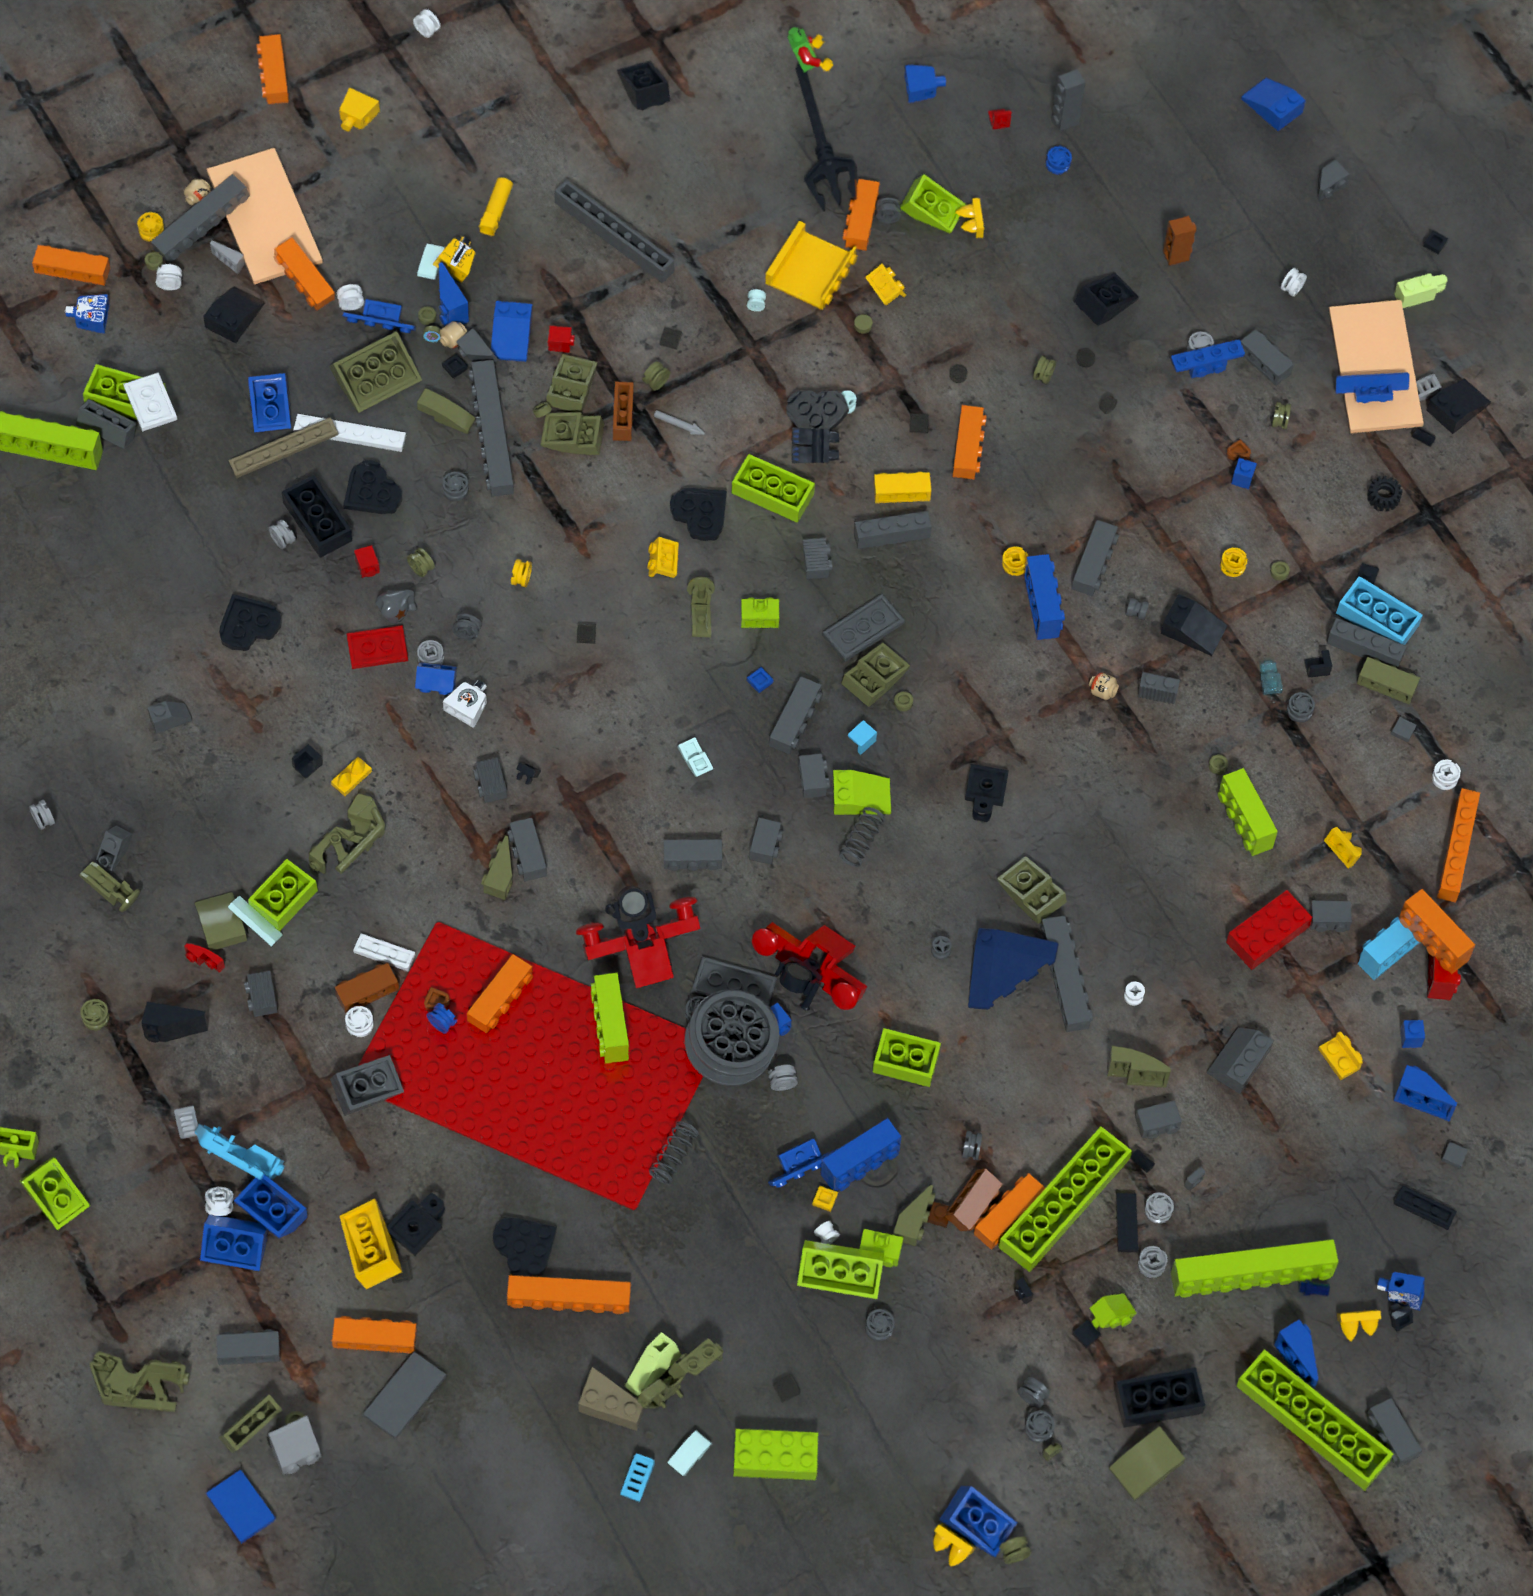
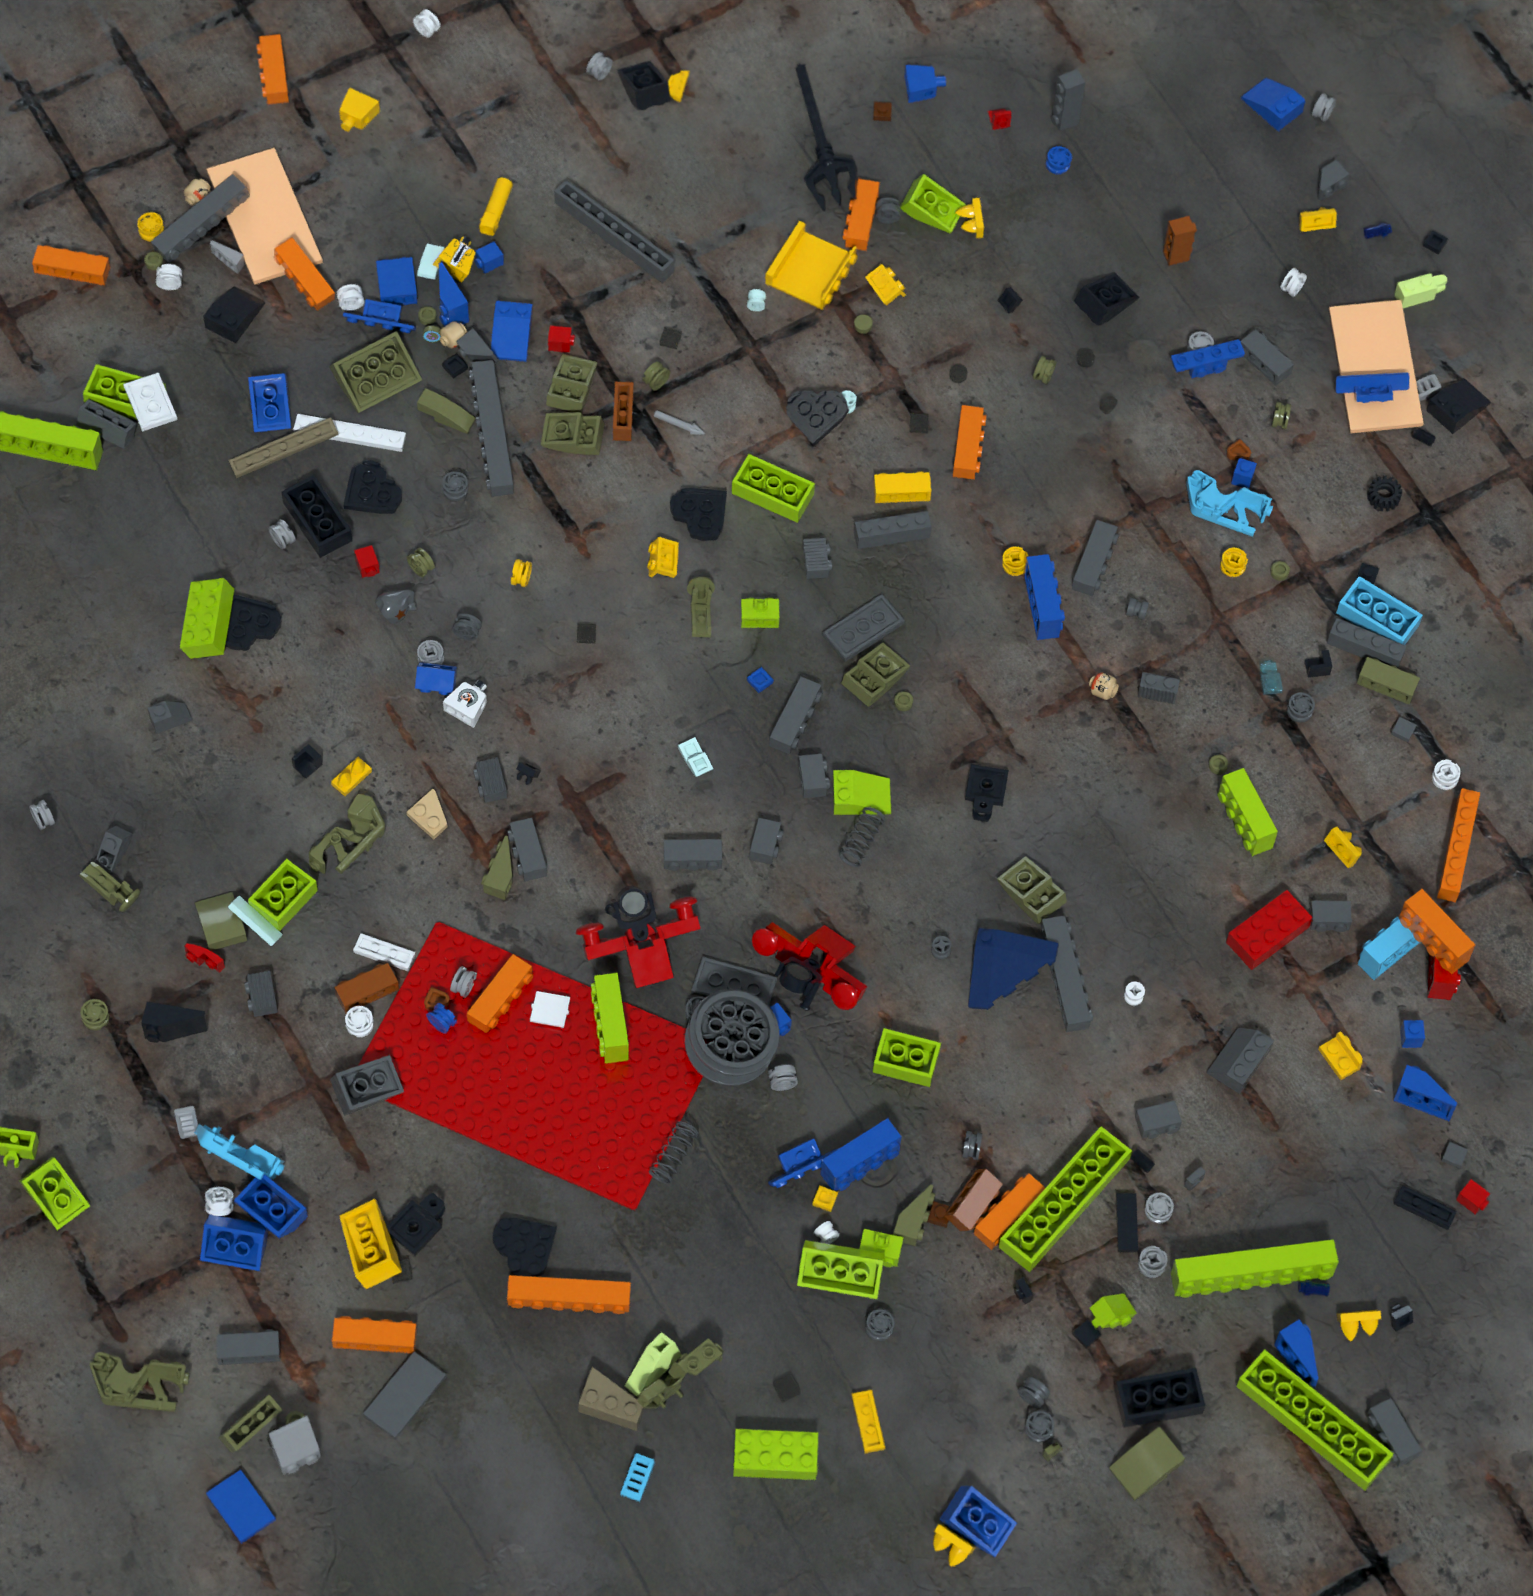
blue torso [65,294,110,334] -> none
red tile [346,625,408,669] -> none
olive tile [533,402,552,418] -> none
light aqua slope [668,1431,712,1476] -> none
torso [788,27,833,72] -> none
black hips [792,427,839,464] -> none
medium azure panel [848,720,877,755] -> none
olive wheel [999,1537,1032,1564] -> none
olive slope [1107,1046,1171,1088] -> none
black slope [1161,594,1228,656] -> none
blue torso [1377,1272,1425,1311] -> none
none -> lime brick [180,578,234,659]
none -> blue brick [376,257,417,305]
none -> tan wing [406,789,447,839]
none -> light grey wheel [450,966,477,998]
none -> blue brick [474,242,504,274]
none -> white piece [530,991,570,1028]
none -> light grey wheel [586,52,613,80]
none -> yellow plate [668,71,689,102]
none -> yellow tile [851,1390,885,1453]
none -> reddish brown plate [873,102,892,121]
none -> black tile [998,287,1023,313]
none -> medium azure piece [1186,470,1273,537]
none -> yellow tile [1299,207,1337,232]
none -> light grey wheel [1312,93,1336,122]
none -> clear blue animal [1364,222,1392,239]
none -> red brick [1456,1179,1491,1215]

